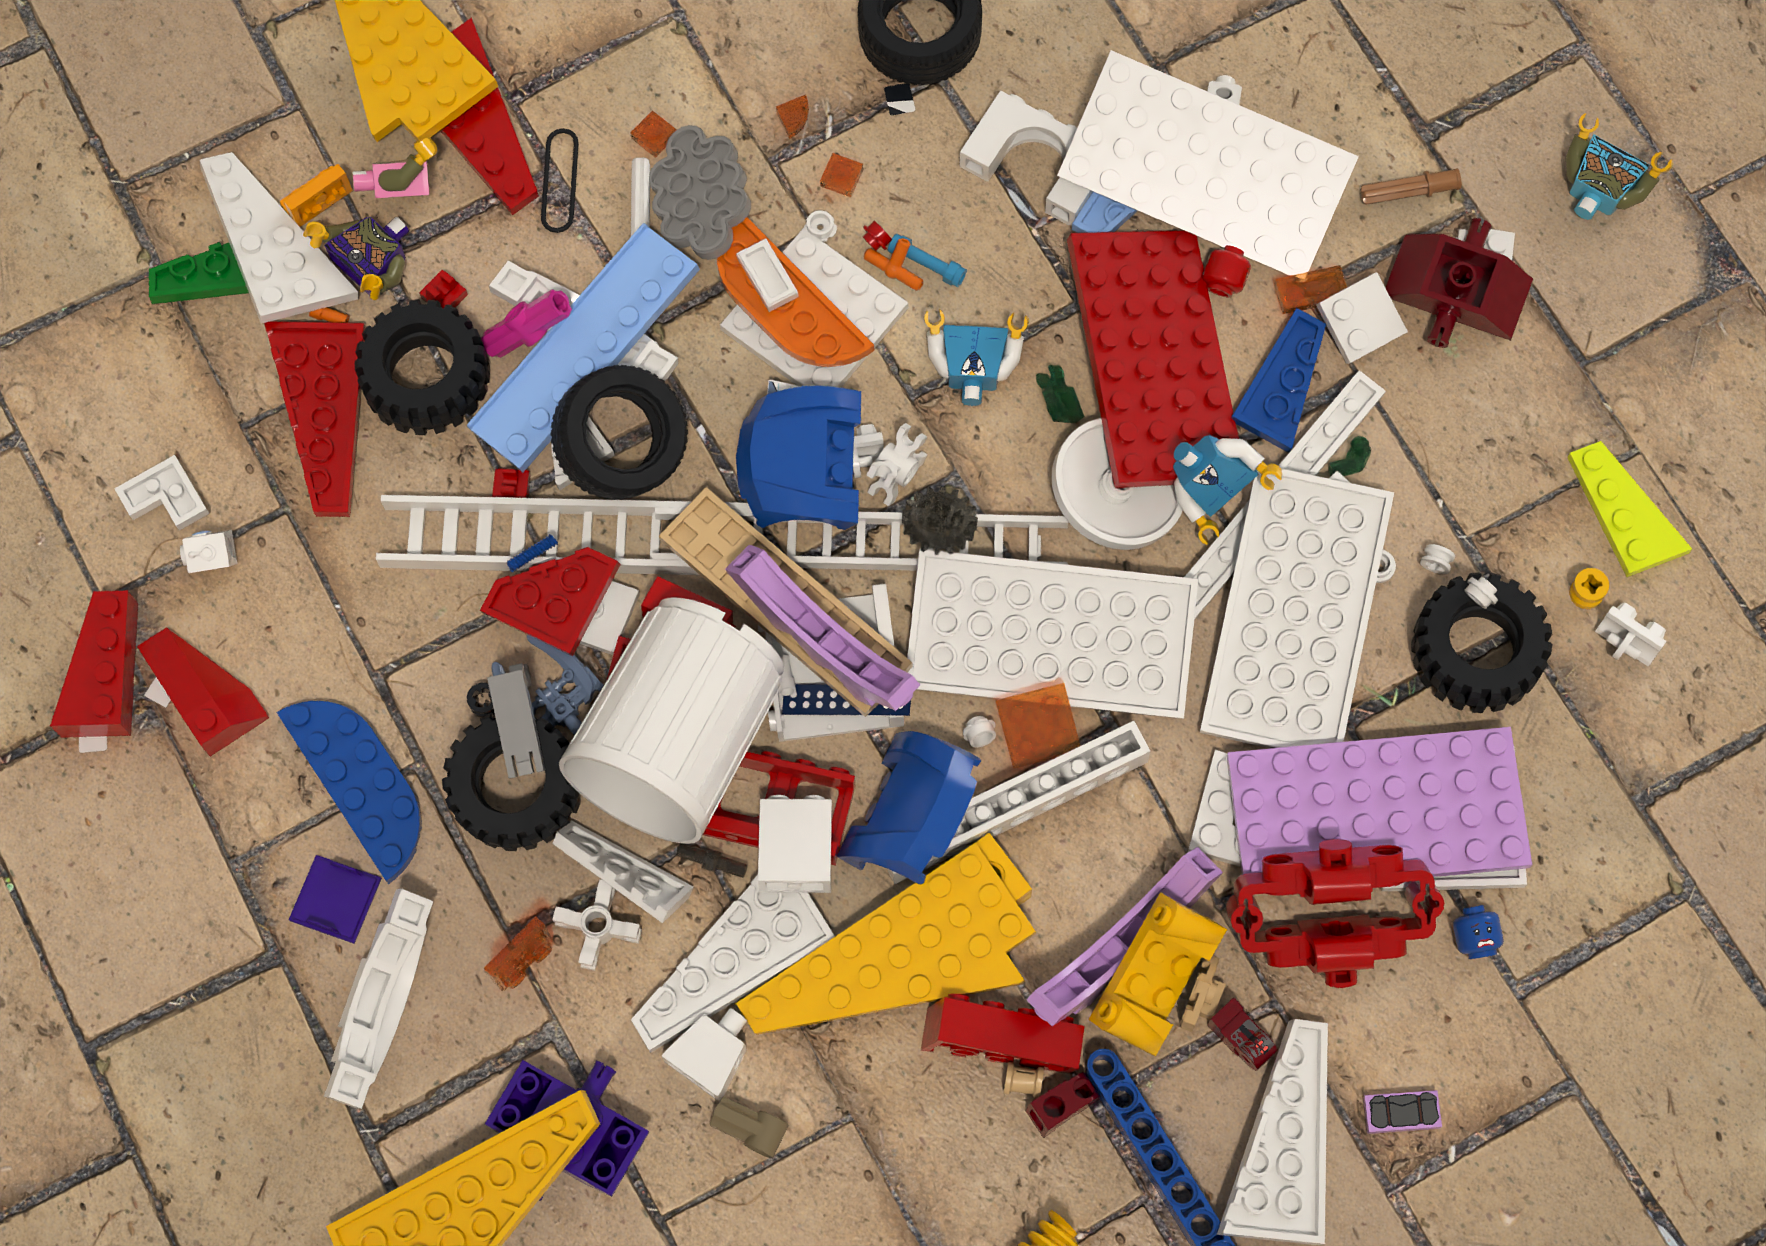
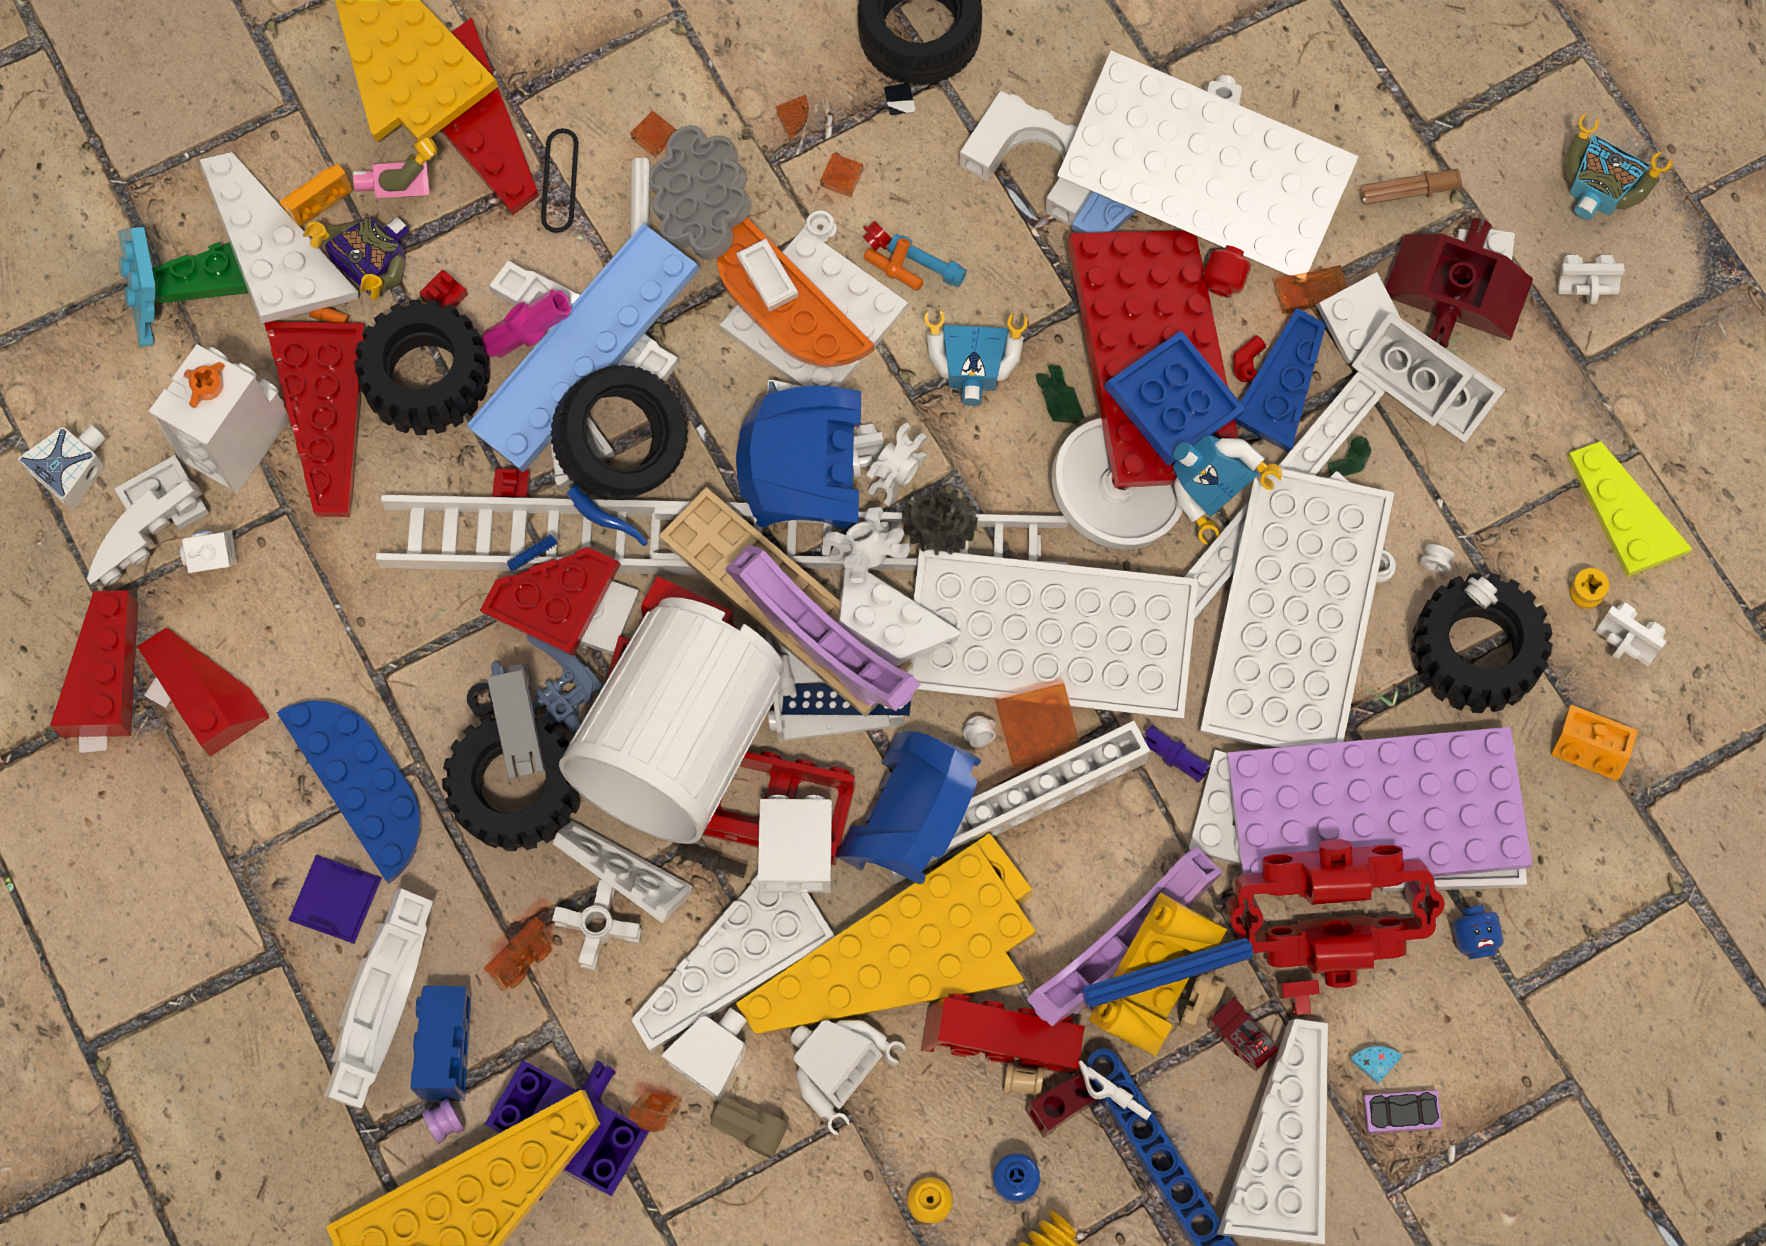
none -> white torso [18,425,106,511]
none -> white slope [87,479,203,587]
none -> medium azure wing [118,227,155,347]
none -> white piece [148,344,289,494]
none -> blue wedge [410,986,472,1101]
none -> lavender wheel [422,1098,465,1144]
none -> blue animal [567,486,648,546]
none -> clear orange plate [629,1088,682,1132]
none -> white torso [791,1020,906,1135]
none -> white pin [823,507,911,583]
none -> white wing [837,567,961,666]
none -> yellow plate [907,1177,953,1223]
none -> blue head [992,1153,1041,1205]
none -> white hand [1078,1060,1152,1121]
none -> blue axle [1082,938,1254,1008]
none -> blue plate [1104,331,1246,467]
none -> dark purple pin [1143,725,1211,783]
none -> red arm [1232,335,1266,382]
none -> red tile [1277,979,1320,1015]
none -> medium azure tile [1350,1046,1403,1085]
none -> white slope [1352,312,1505,443]
none -> light orange bracket [1552,705,1638,781]
none -> white hips [1557,255,1625,305]

